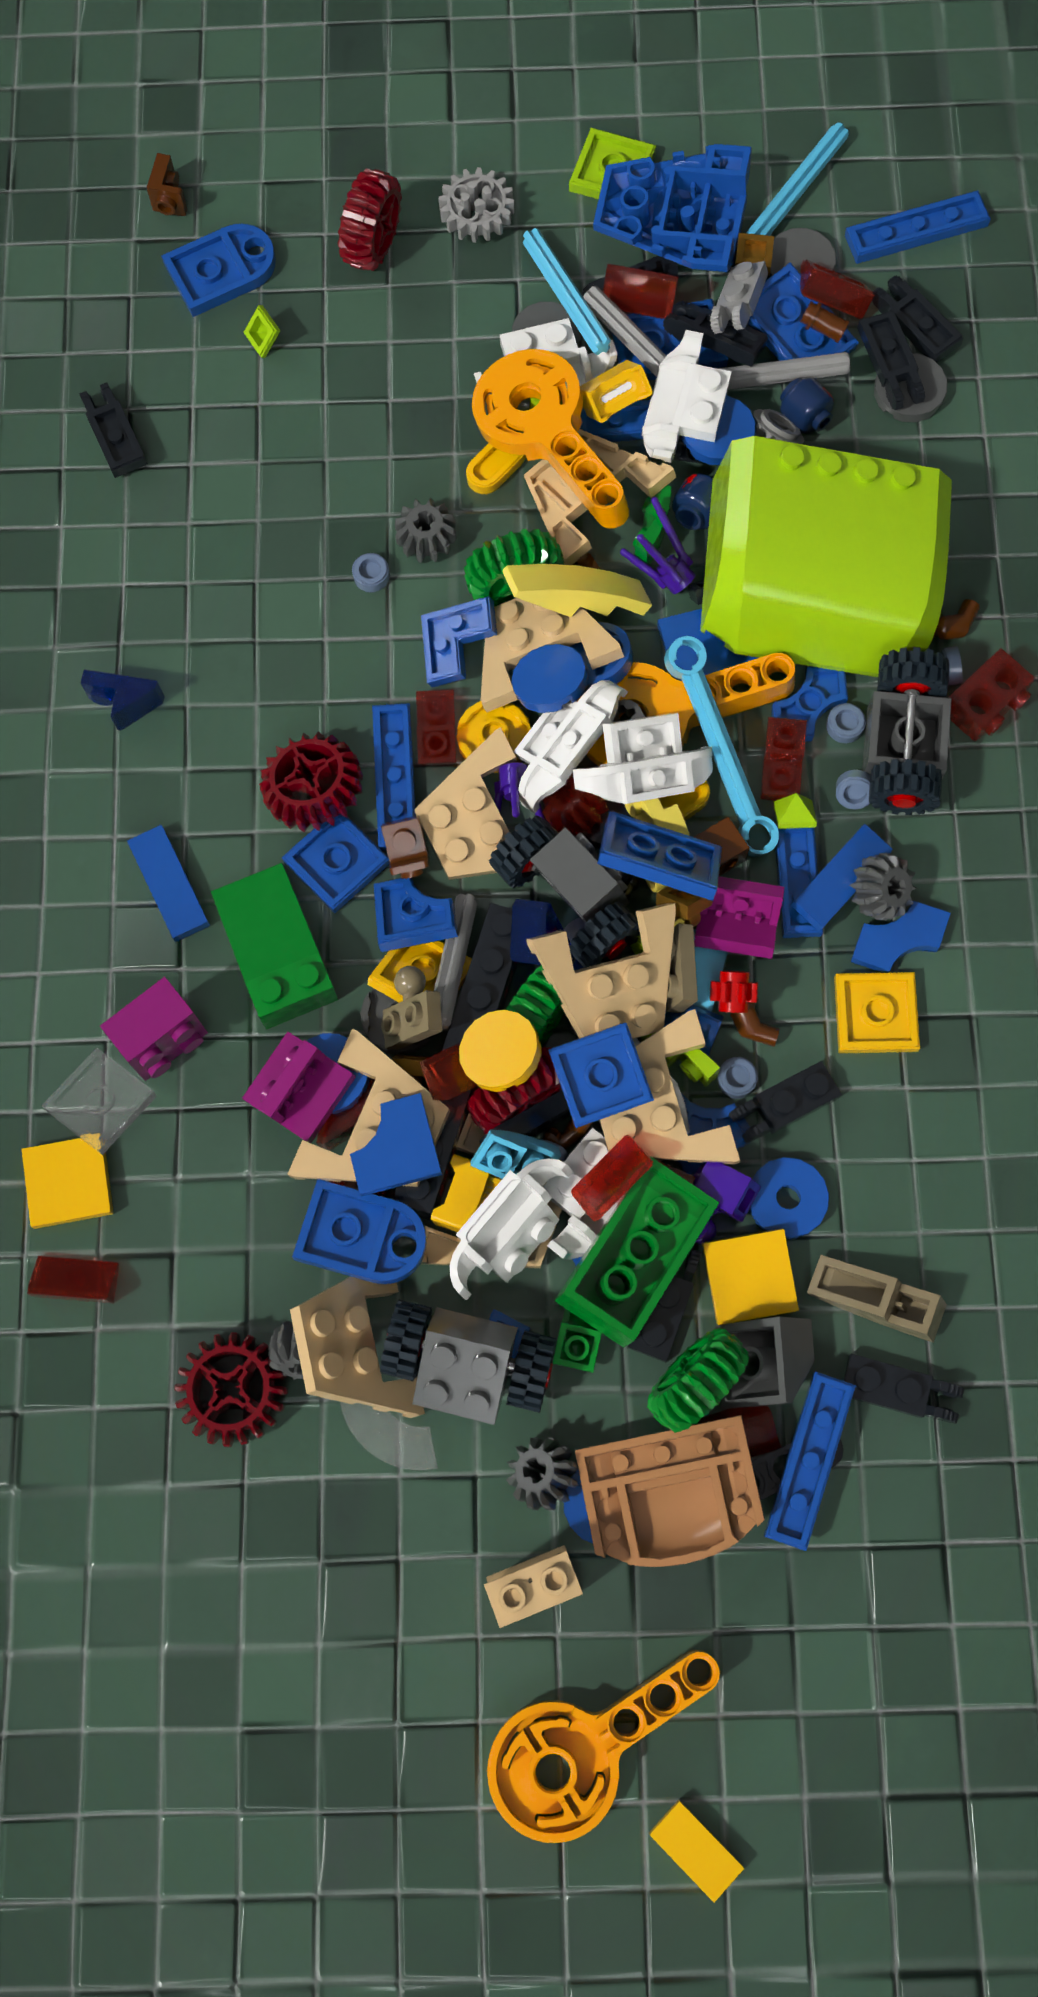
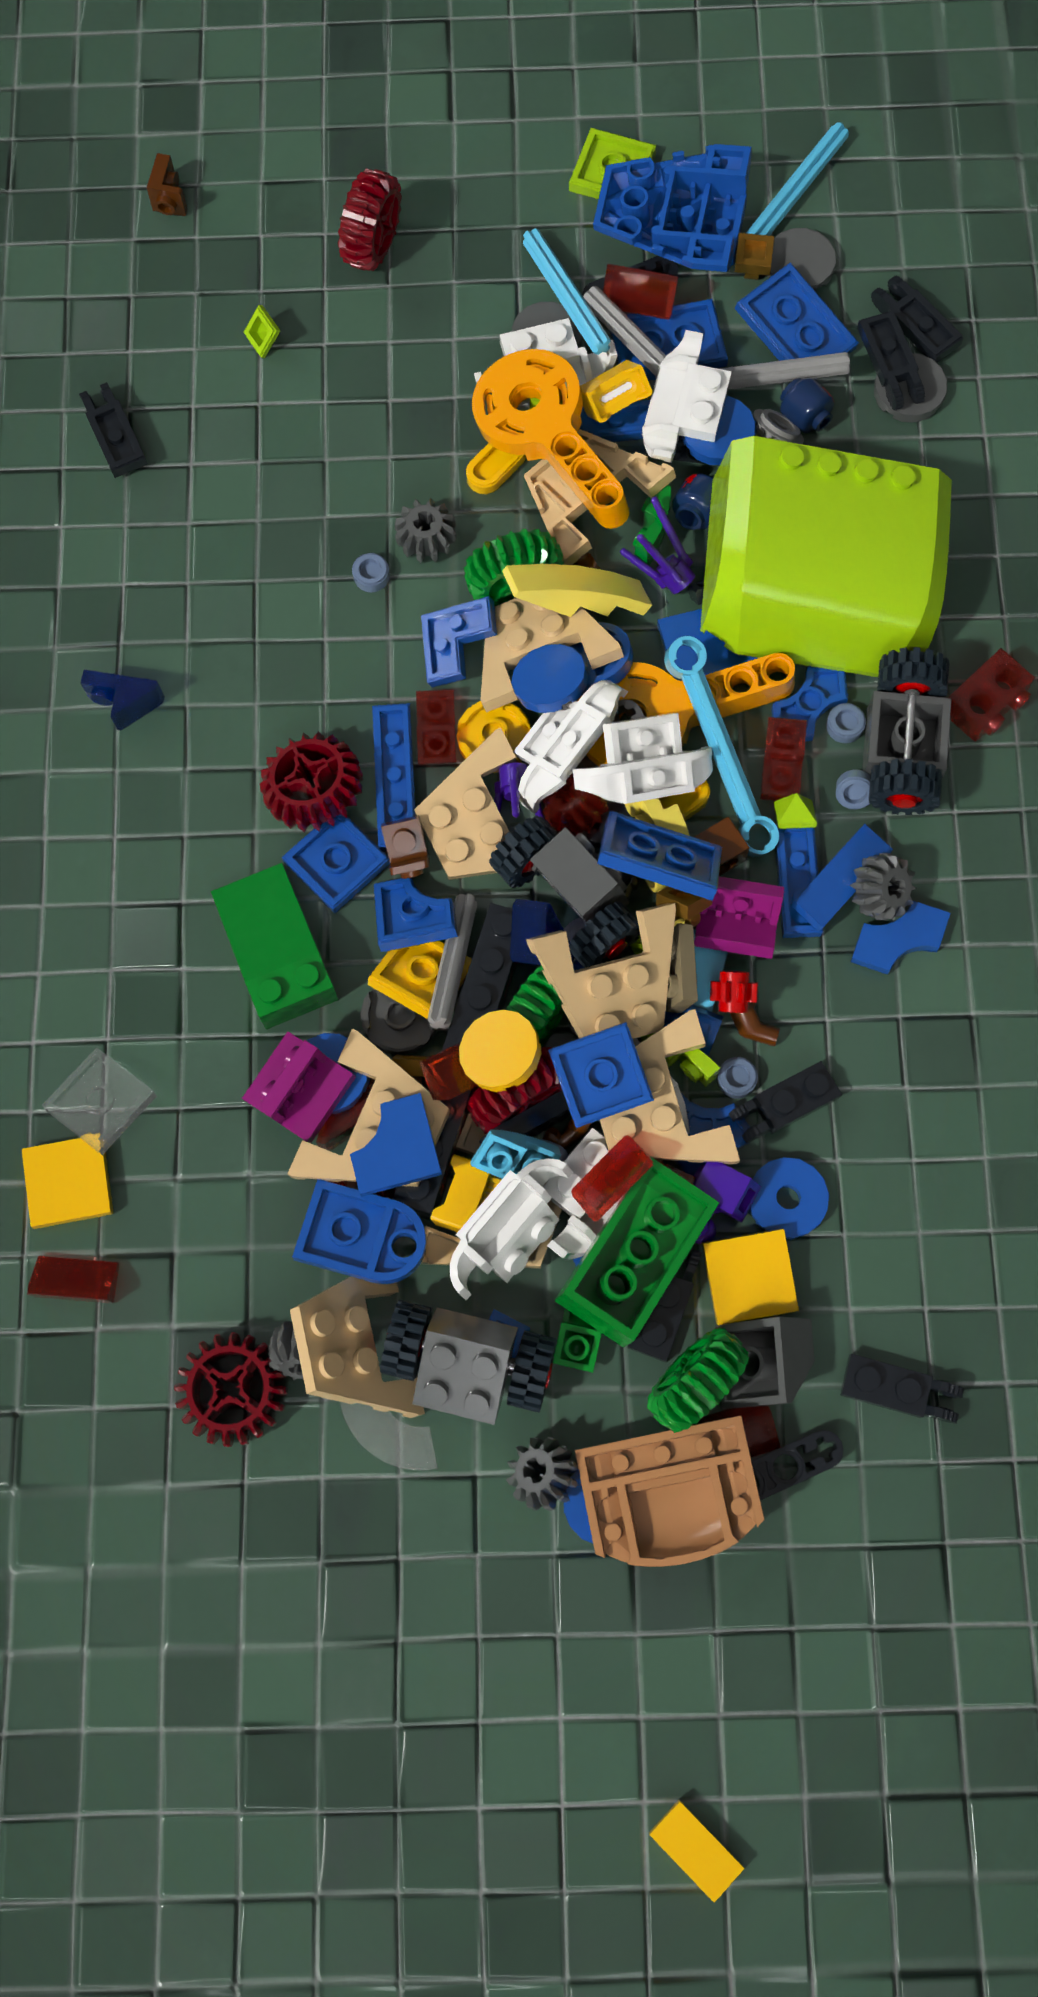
magenta brick [100,976,208,1081] -> none
blue tile [127,825,210,942] -> none
blue tile [161,224,276,317] -> none
dark tan plate [381,966,442,1050] -> none
light grey gear [439,167,515,243] -> none
tan window [484,1545,583,1628] -> none
light orange beam [487,1650,720,1843] -> none
black hinge [663,300,768,367] -> none
light grey hinge [710,261,768,334] -> none
blue tile [764,1372,856,1551] -> none
clear red slope [800,260,874,319] -> none
reddish brown pin [800,302,849,343] -> none
dark tan slope [807,1255,947,1343] -> none
yellow tile [834,972,920,1053] -> none
blue tile [845,190,991,264] -> none
reddish brown arm [933,599,980,640] -> none
sand blue tile [941,646,963,686] -> none

